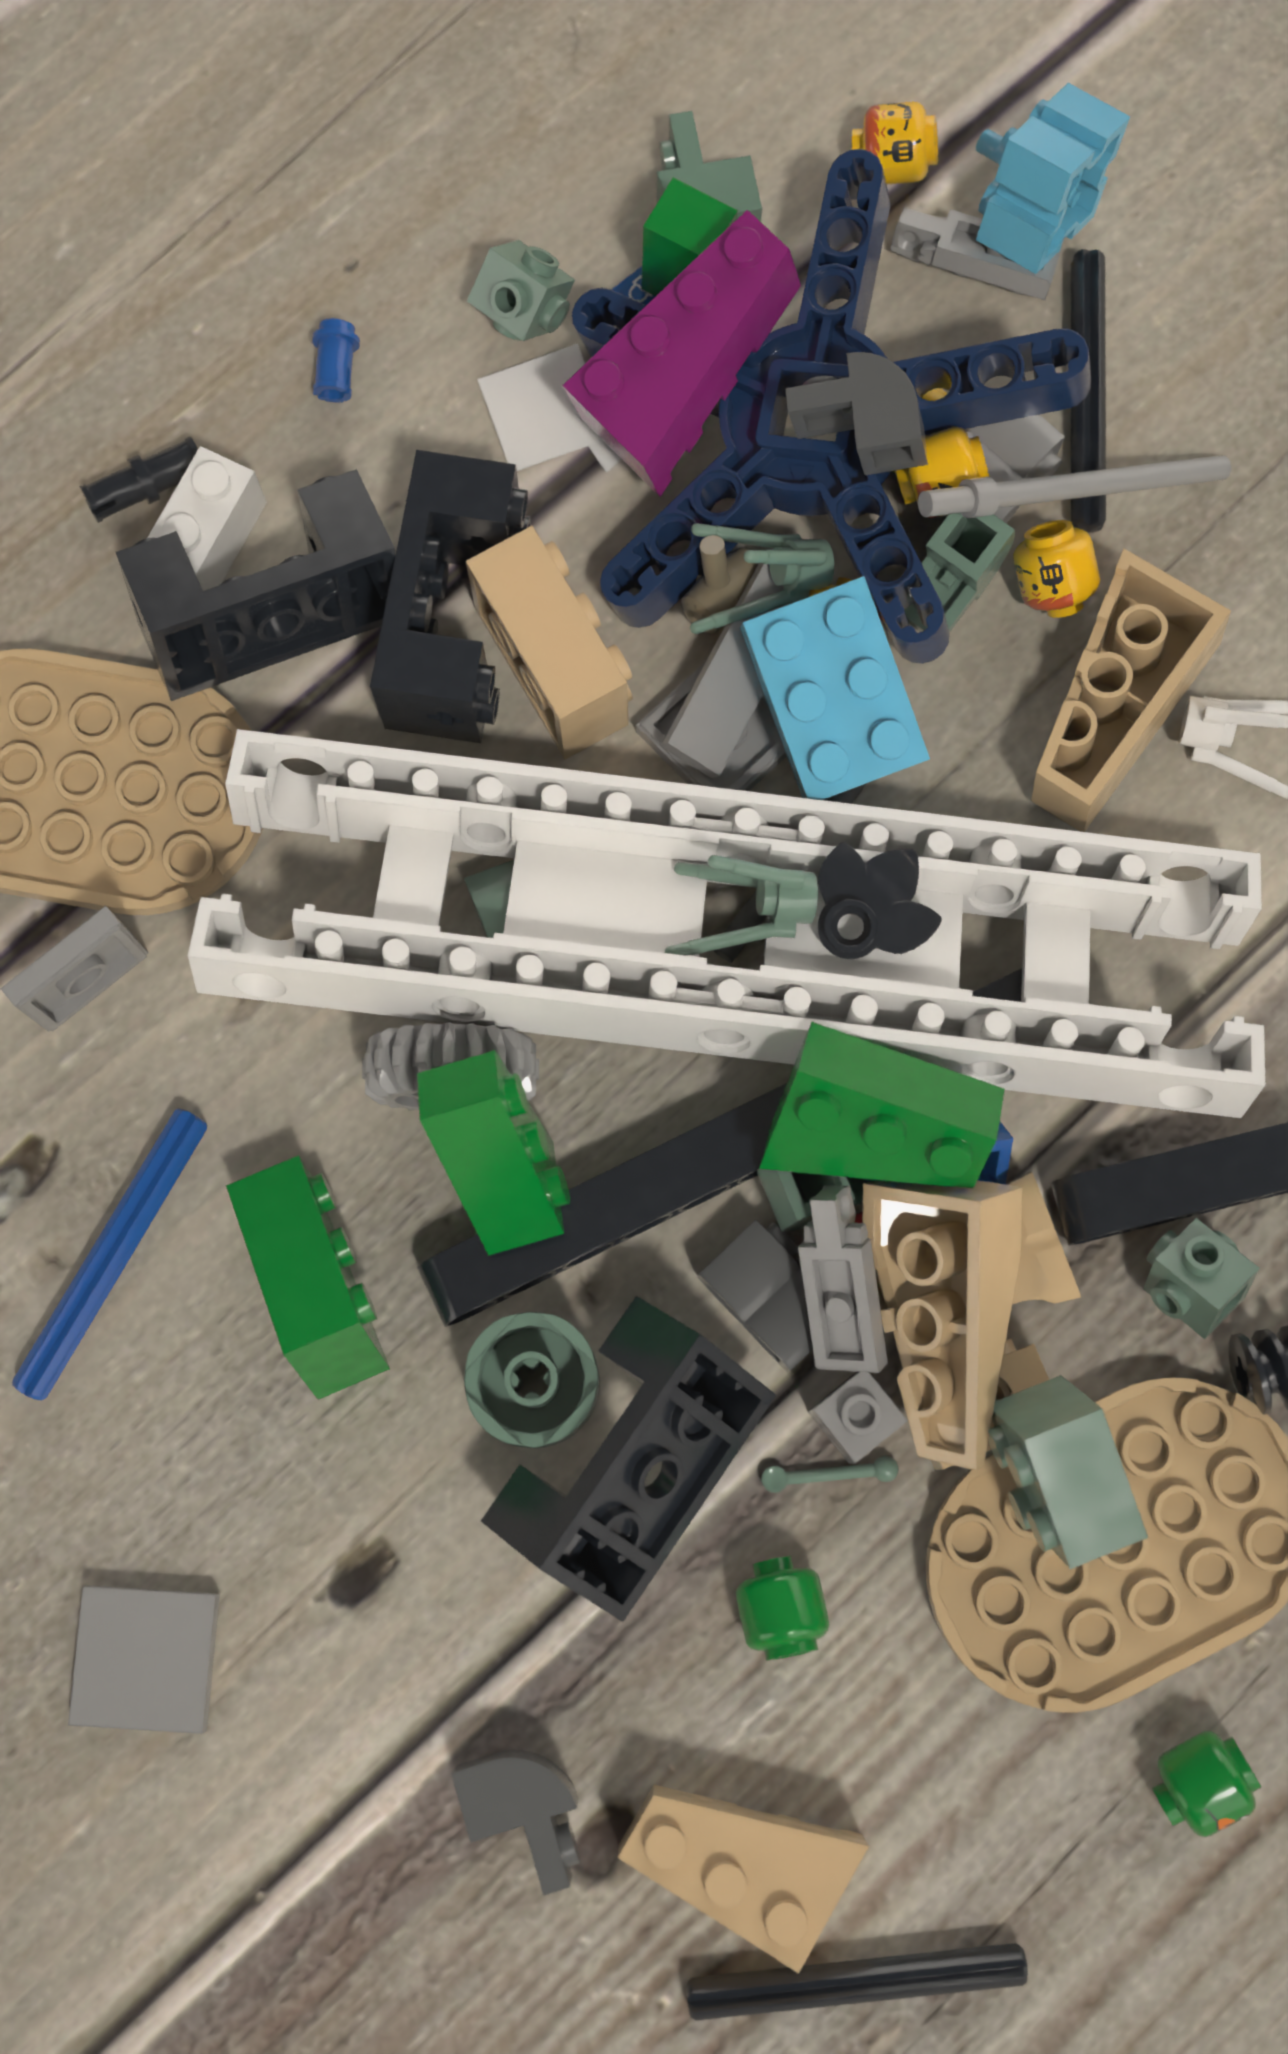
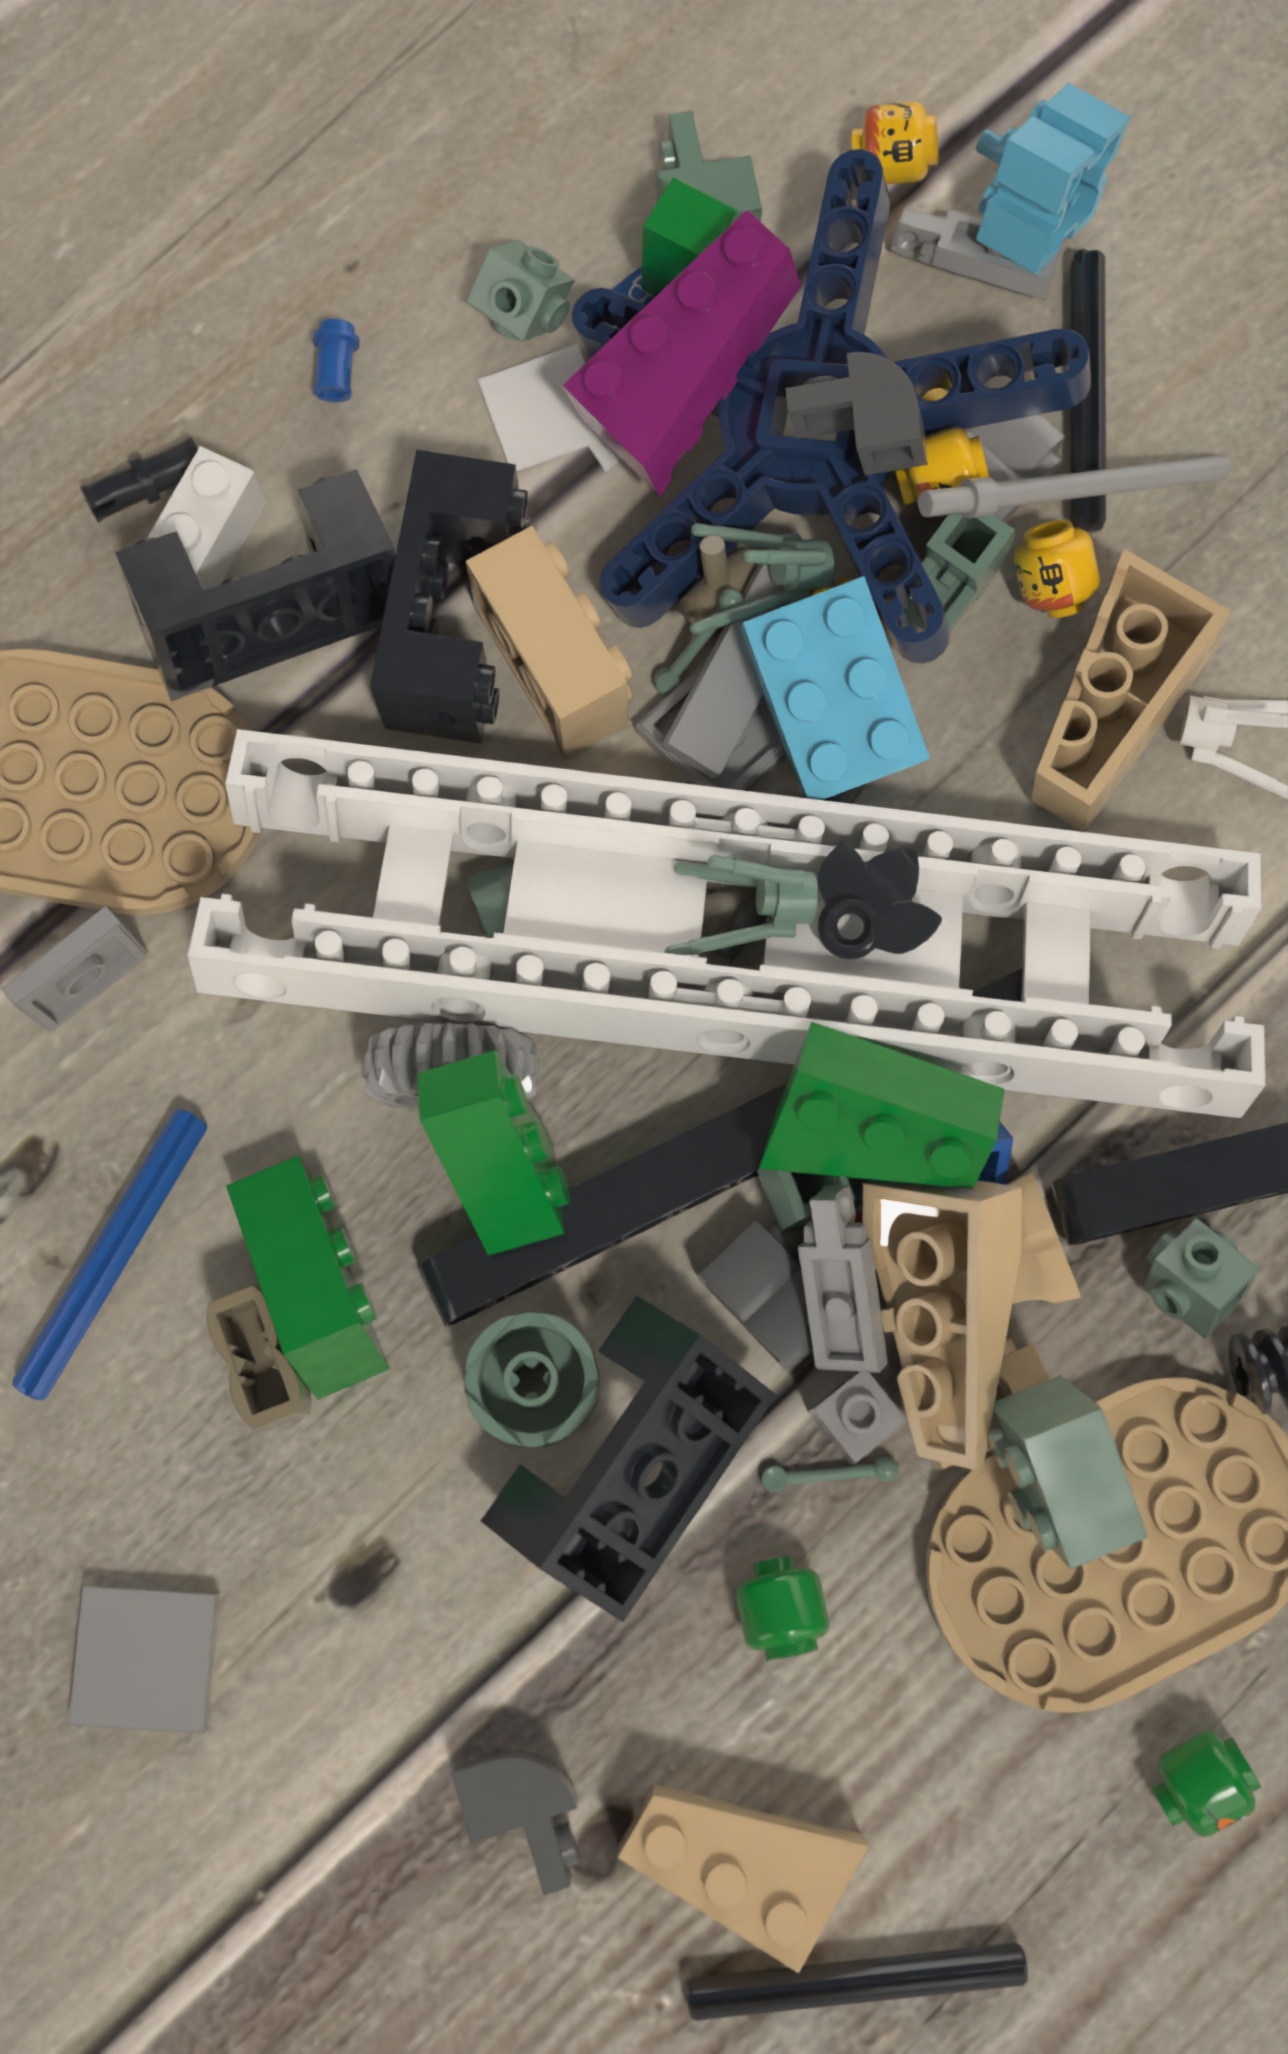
none -> dark tan brick [207,1285,312,1431]
none -> sand green hinge [654,588,743,695]

